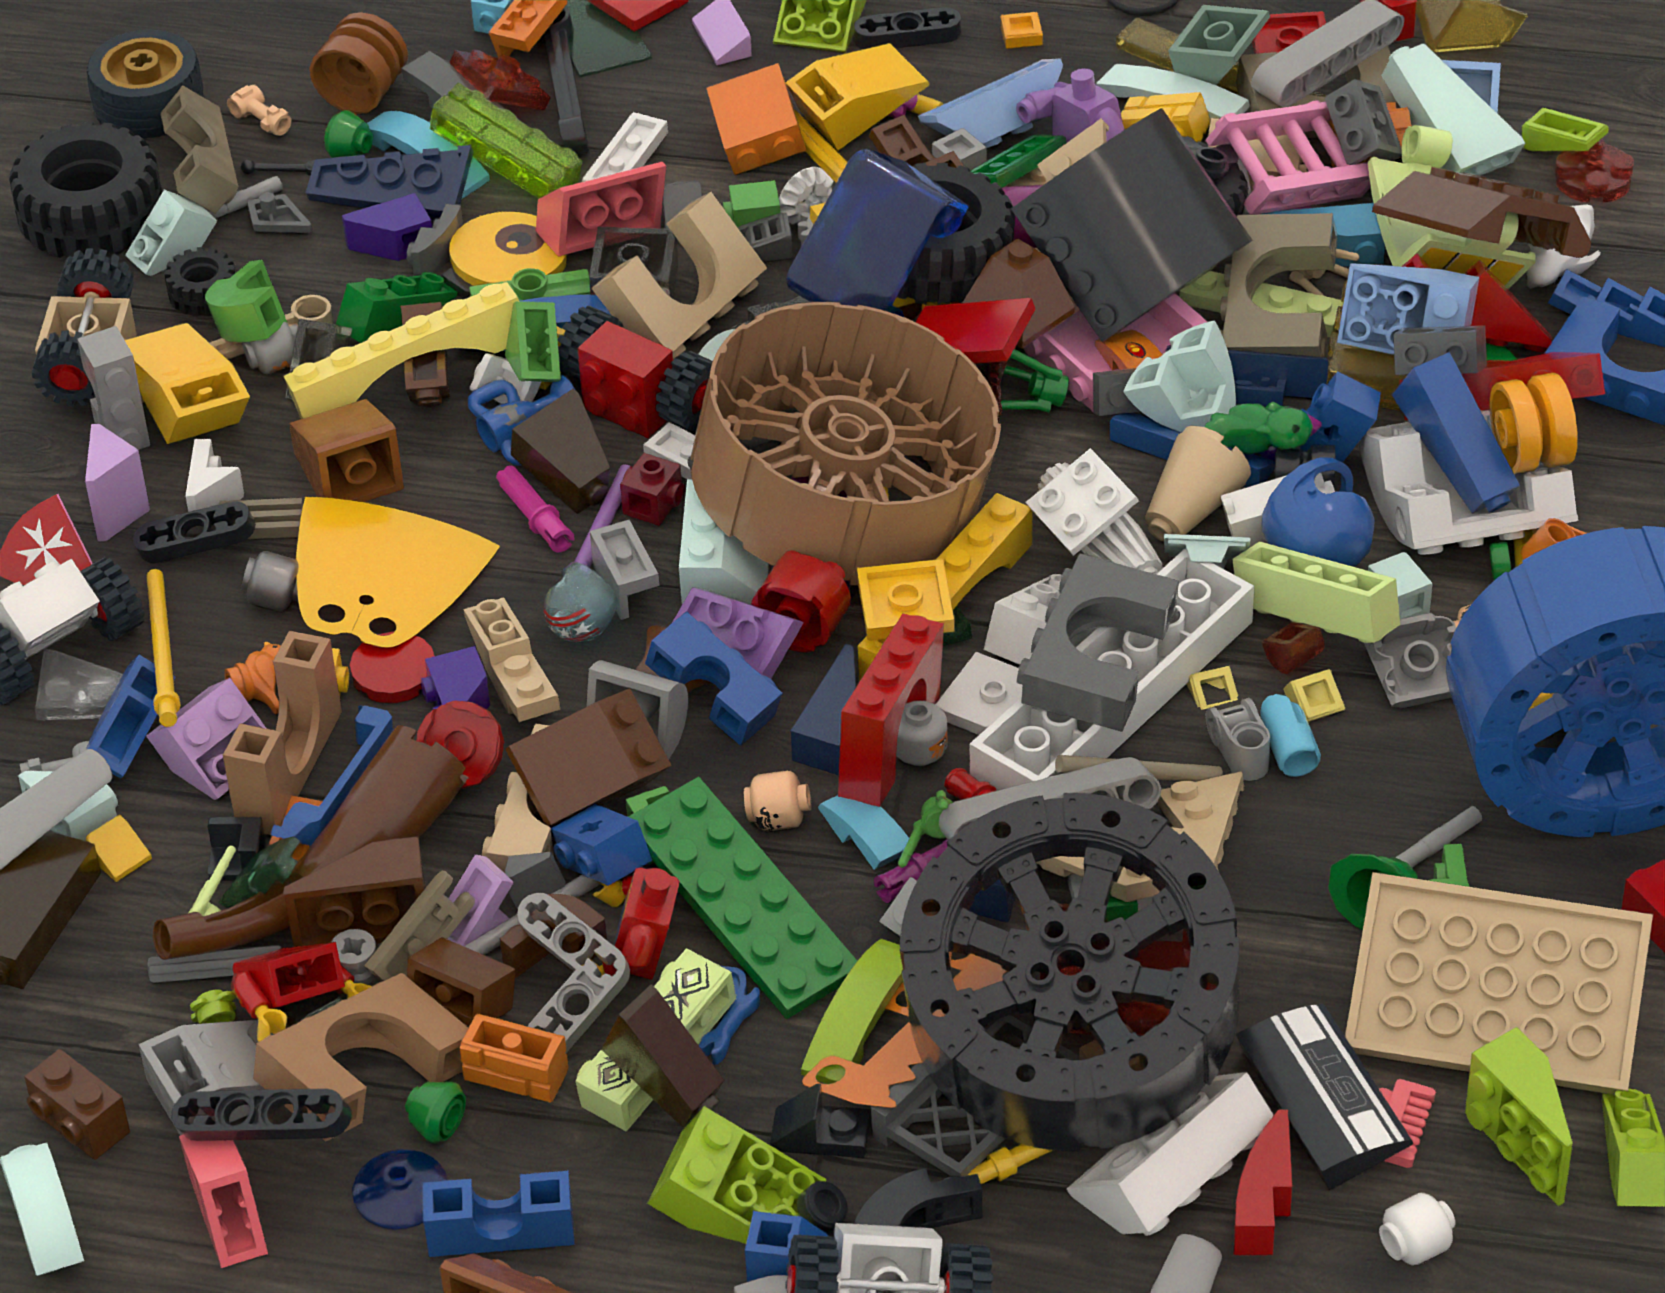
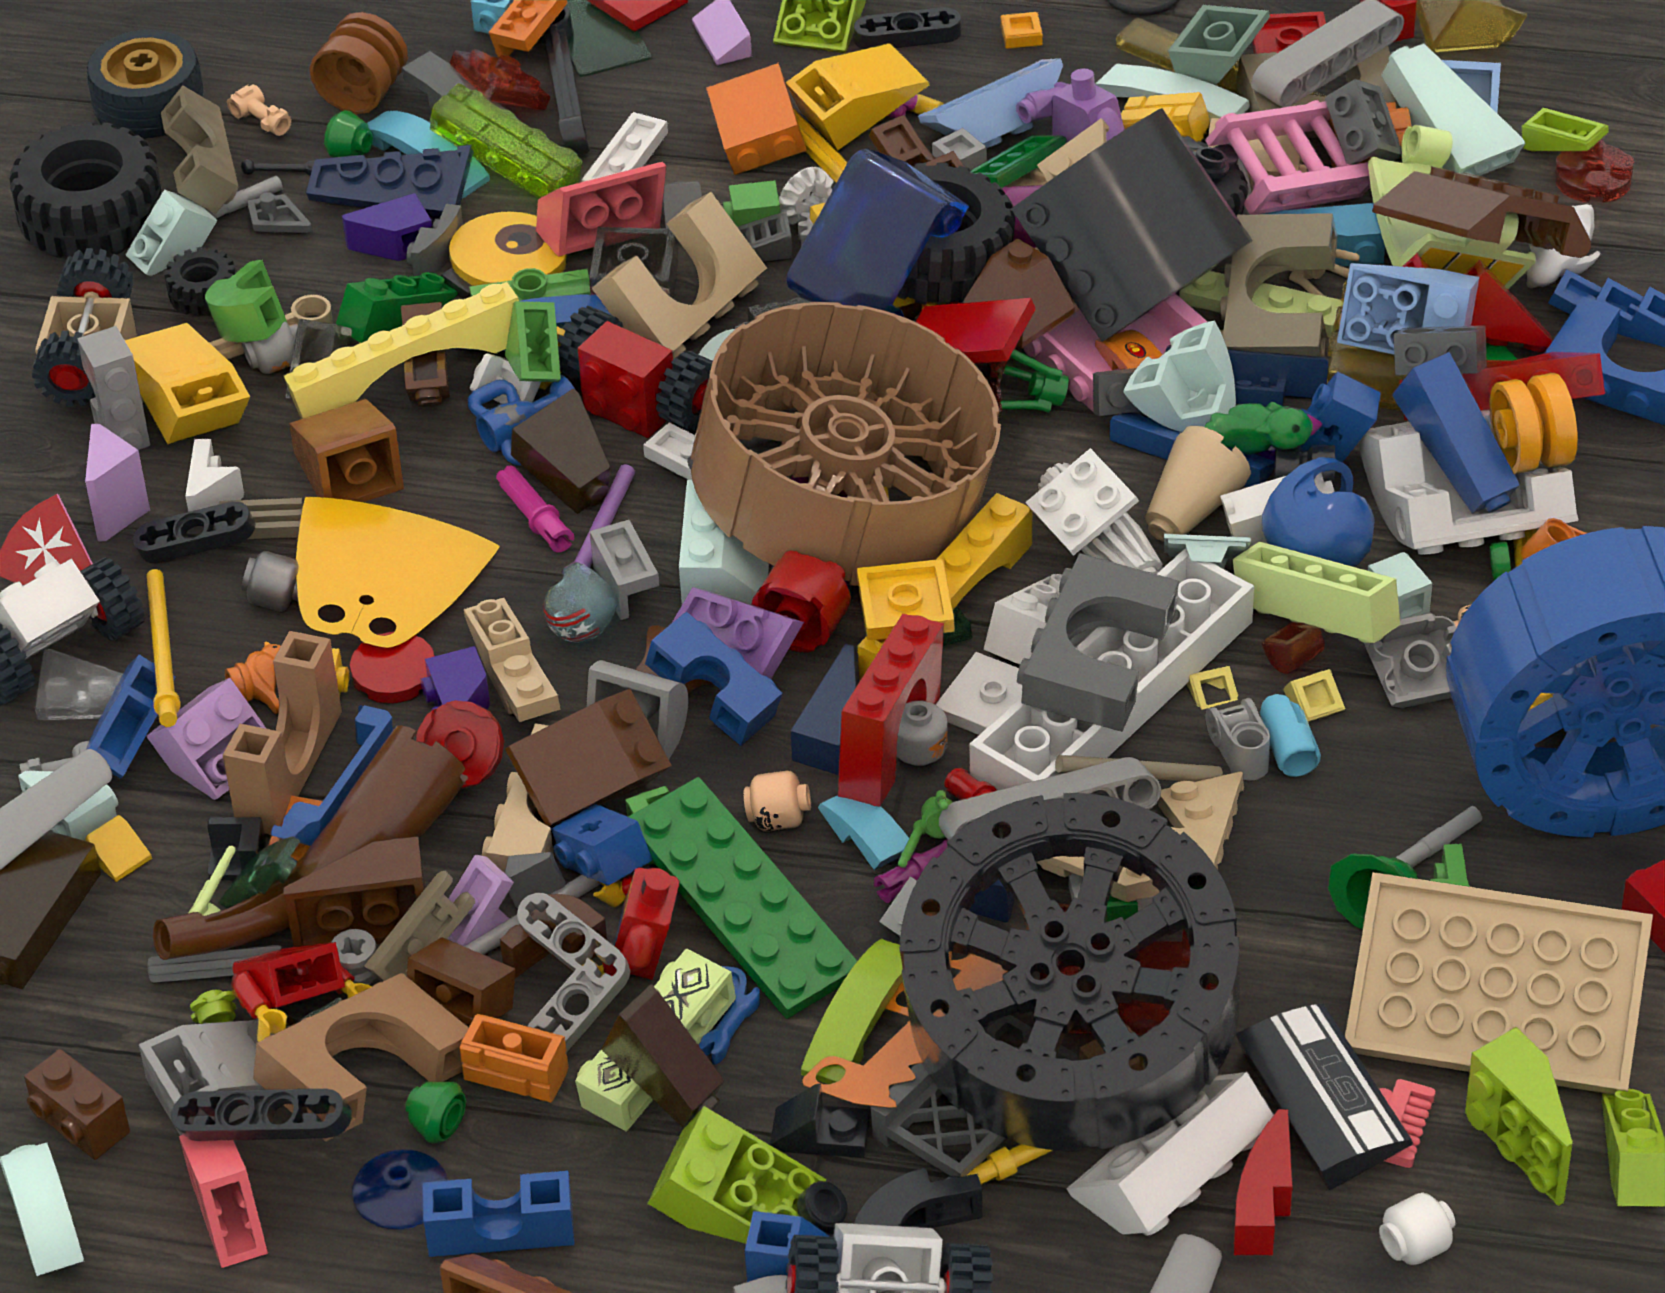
dark red brick [620,453,685,526] -> none

